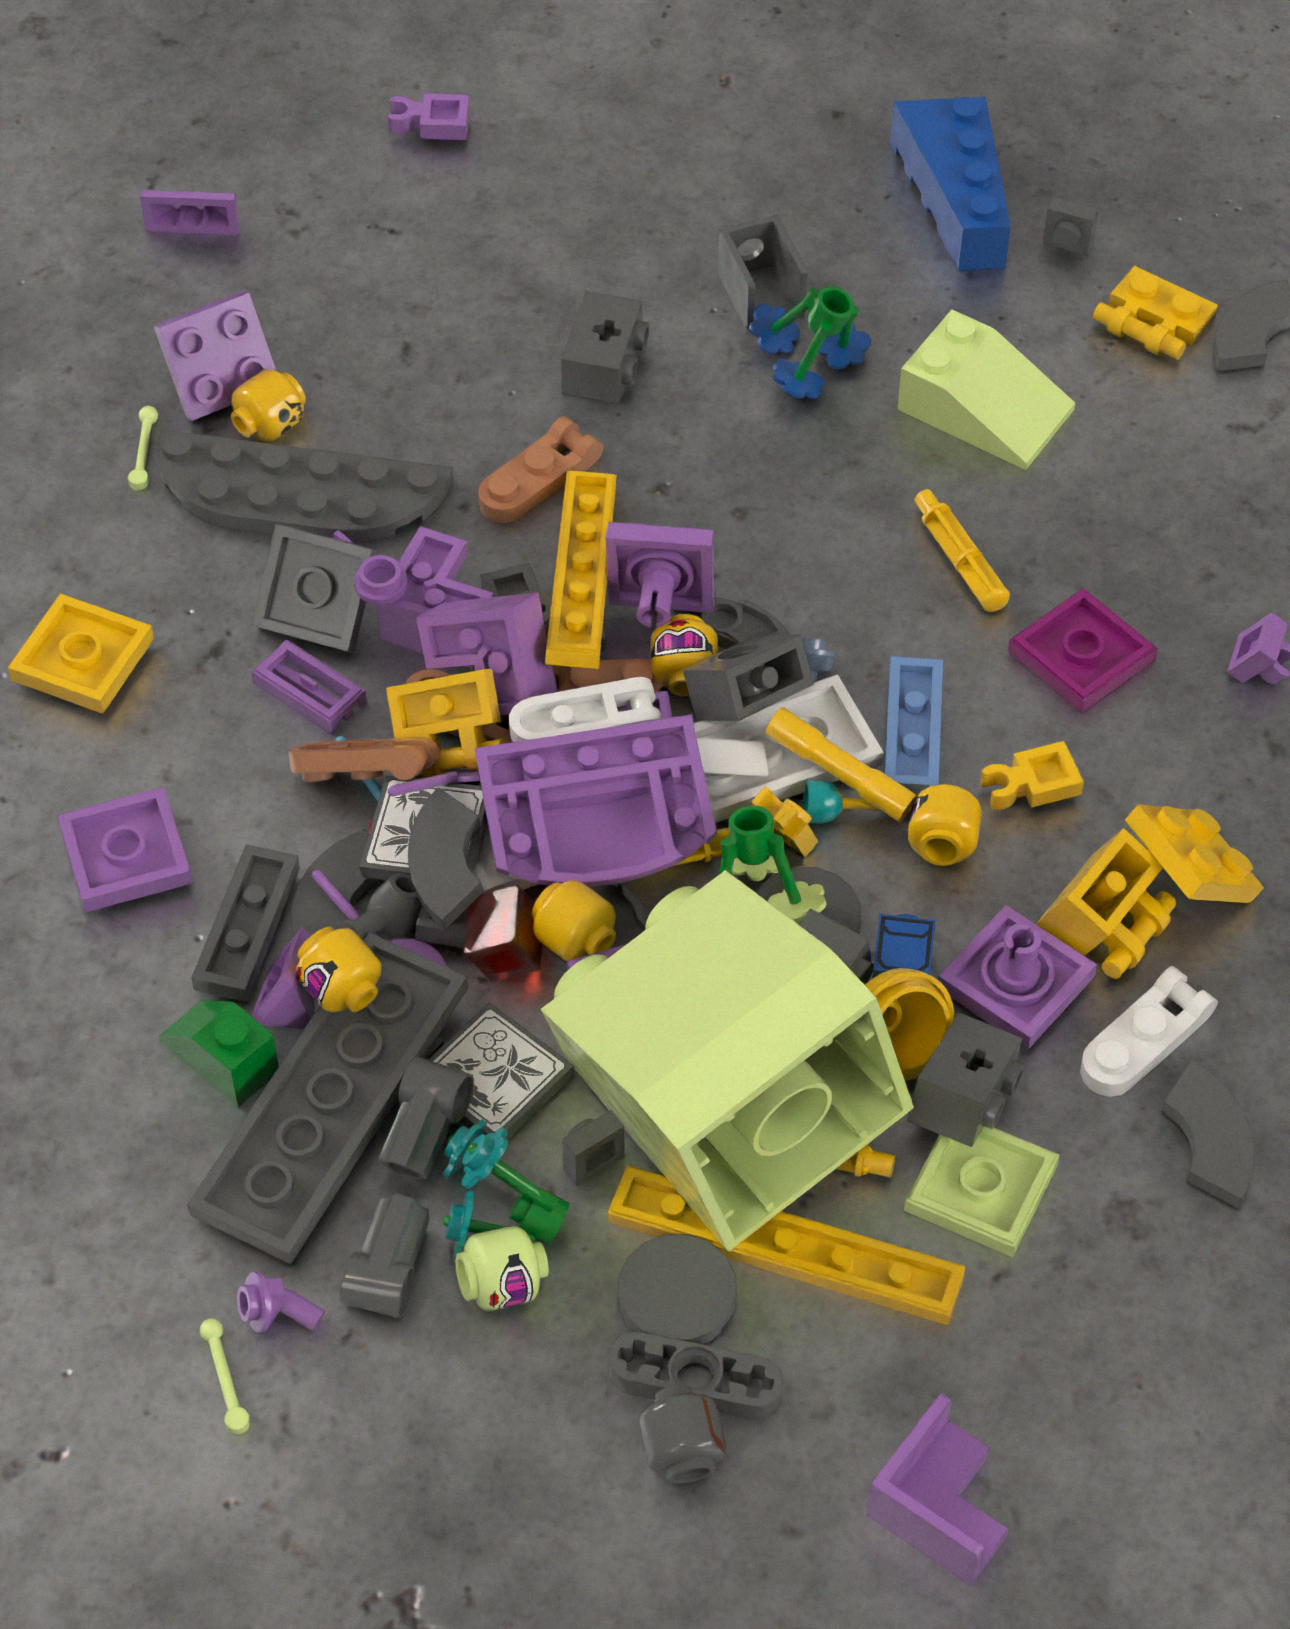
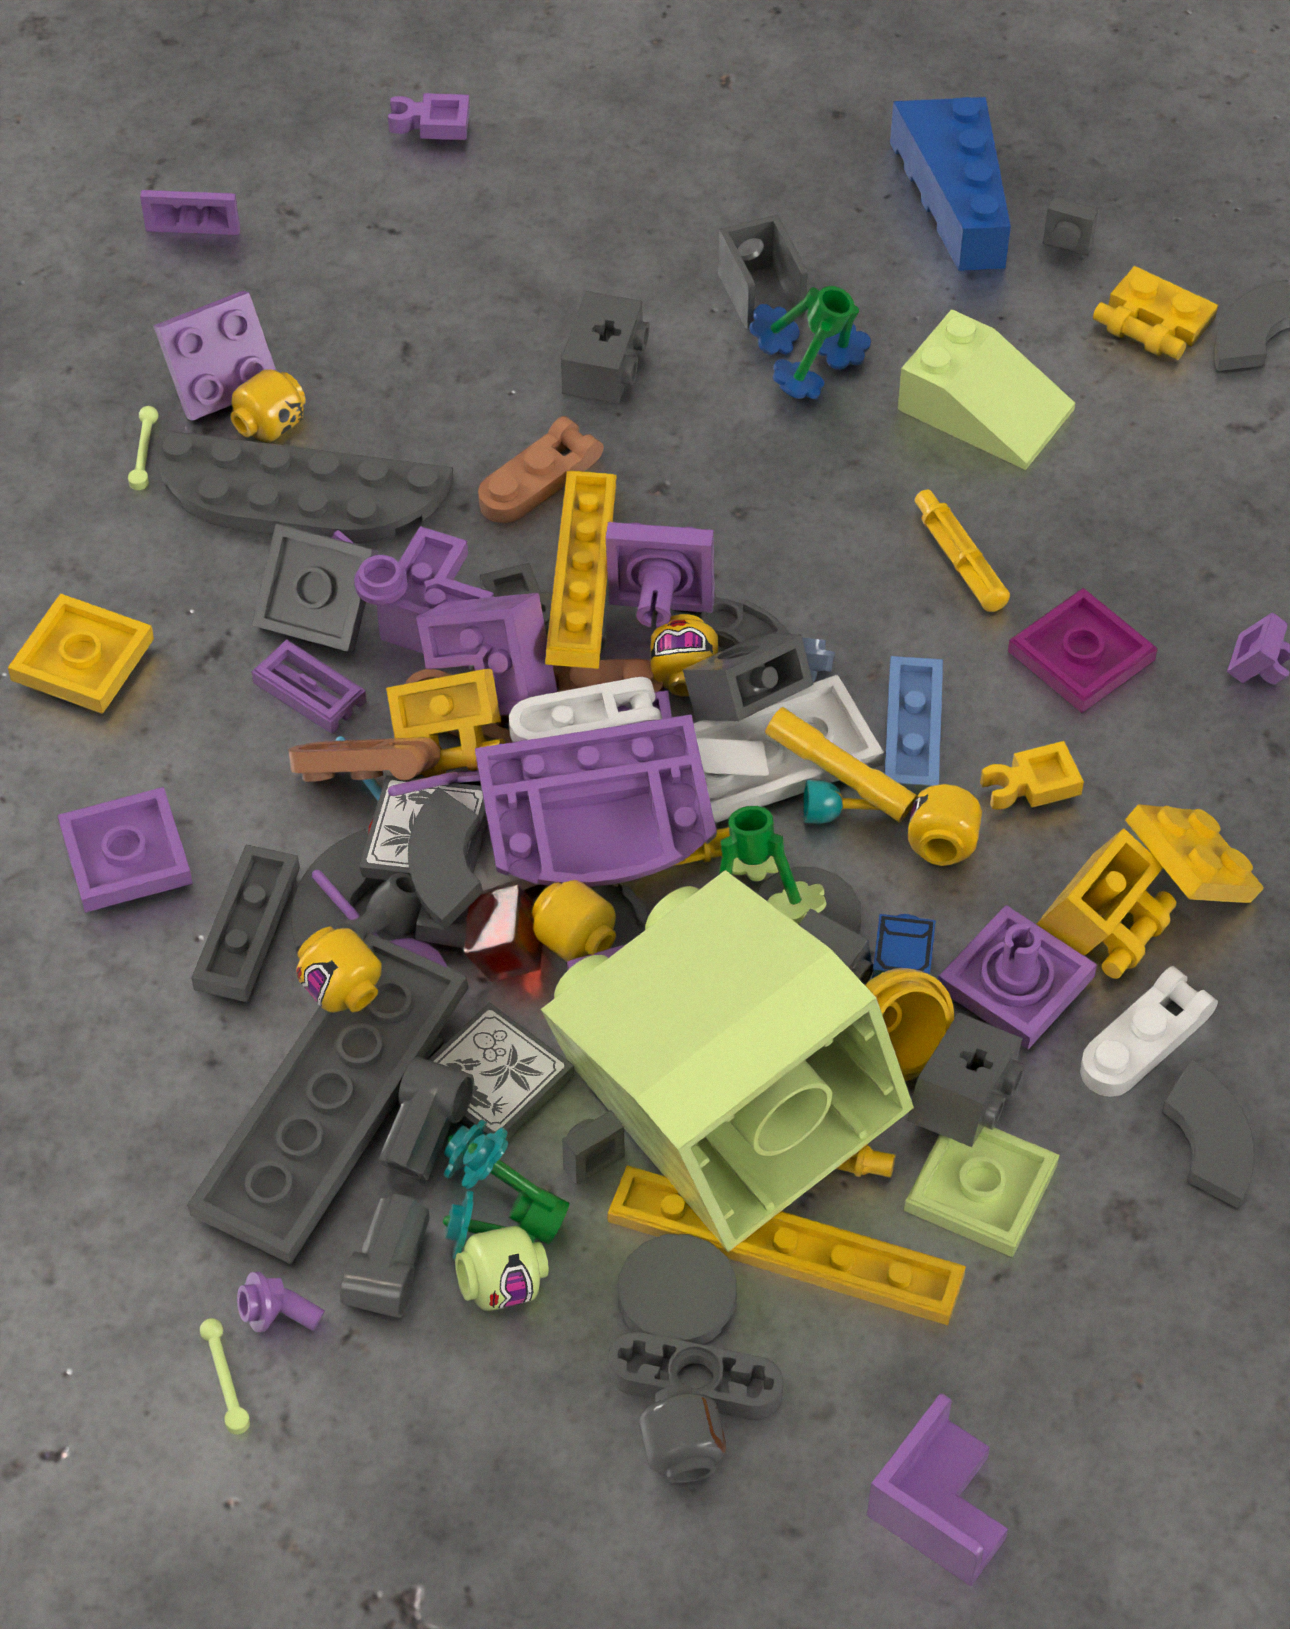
green slope [159,1000,279,1107] -> none
medium lavender slope [251,928,315,1029] -> none
yellow plate [751,786,818,858] -> none

